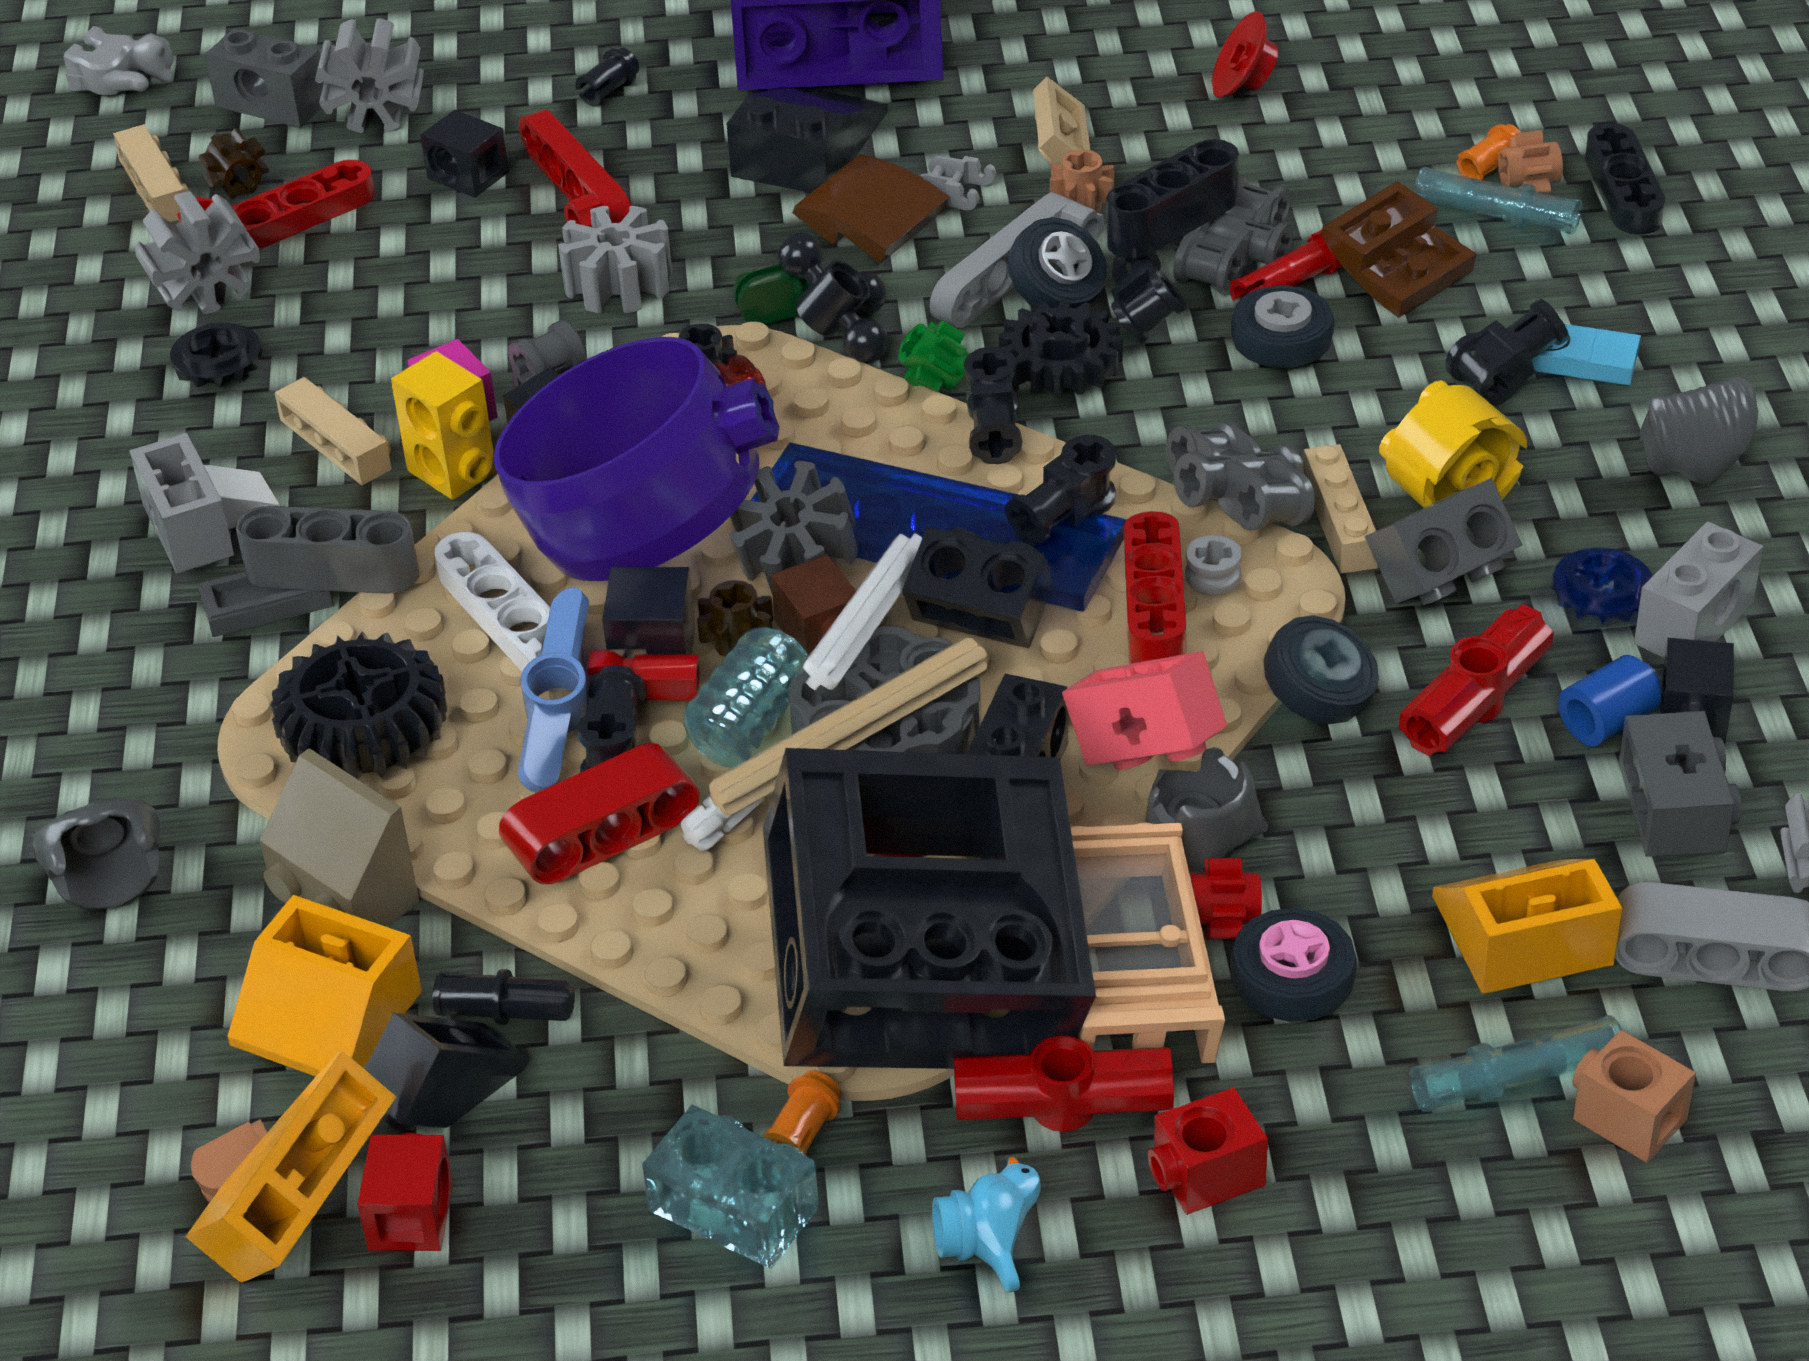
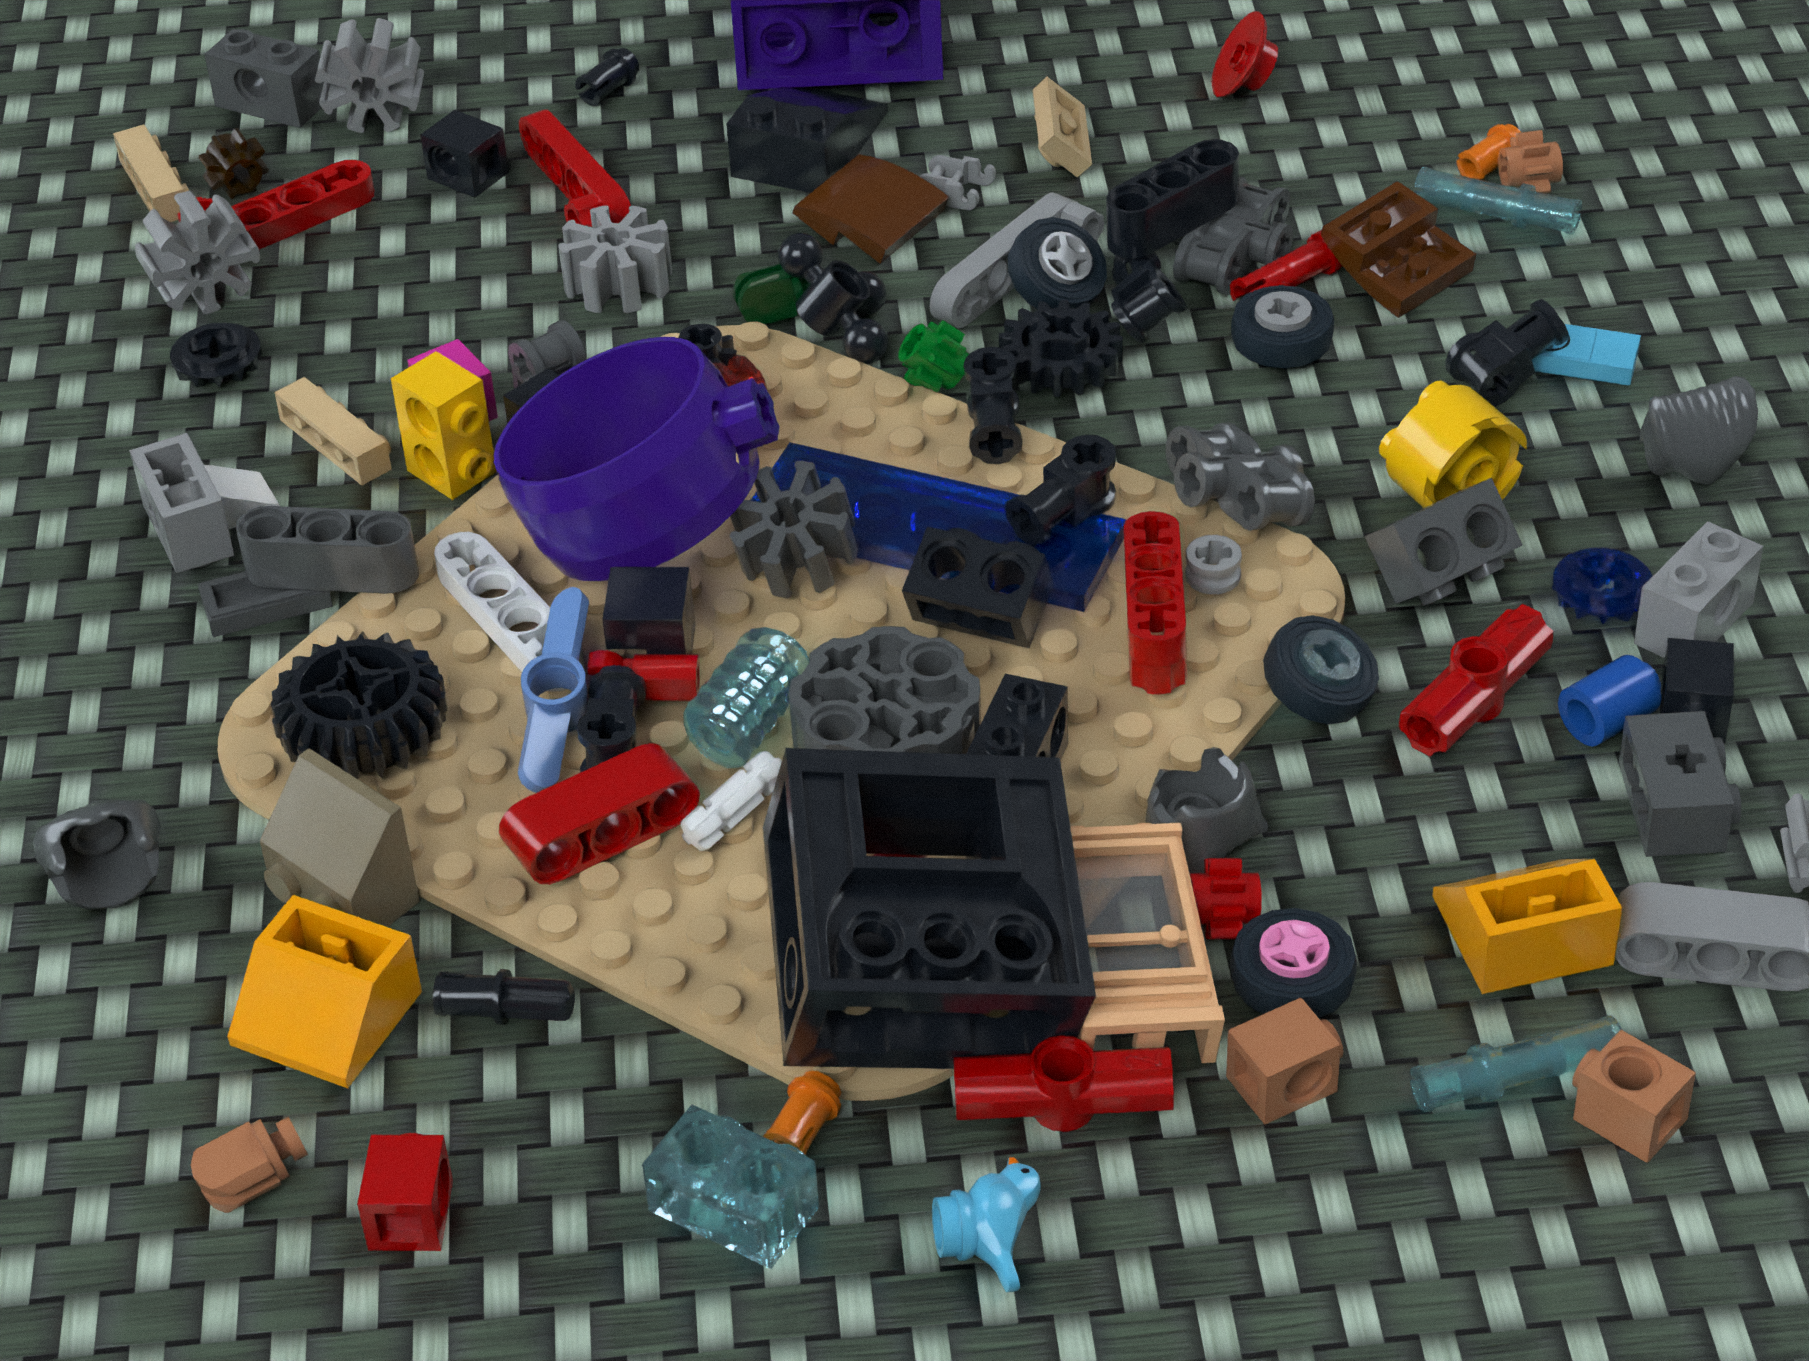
light grey animal [63,26,174,96] -> none
light orange slope [185,1050,396,1283] -> none
black slope [365,1013,529,1131] -> none
dark brown gear [697,580,773,659] -> none
tan axle [709,637,987,815] -> none
copper brick [771,554,856,661] -> none
white axle [803,533,922,690] -> none
nougat gear [1050,149,1114,213] -> none
coral brick [1062,651,1227,770] -> none
red brick [1148,1087,1268,1215] -> none
tan piece [1303,444,1378,573] -> none
black beam [1585,123,1665,235] -> none
none -> nougat brick [1226,998,1343,1125]

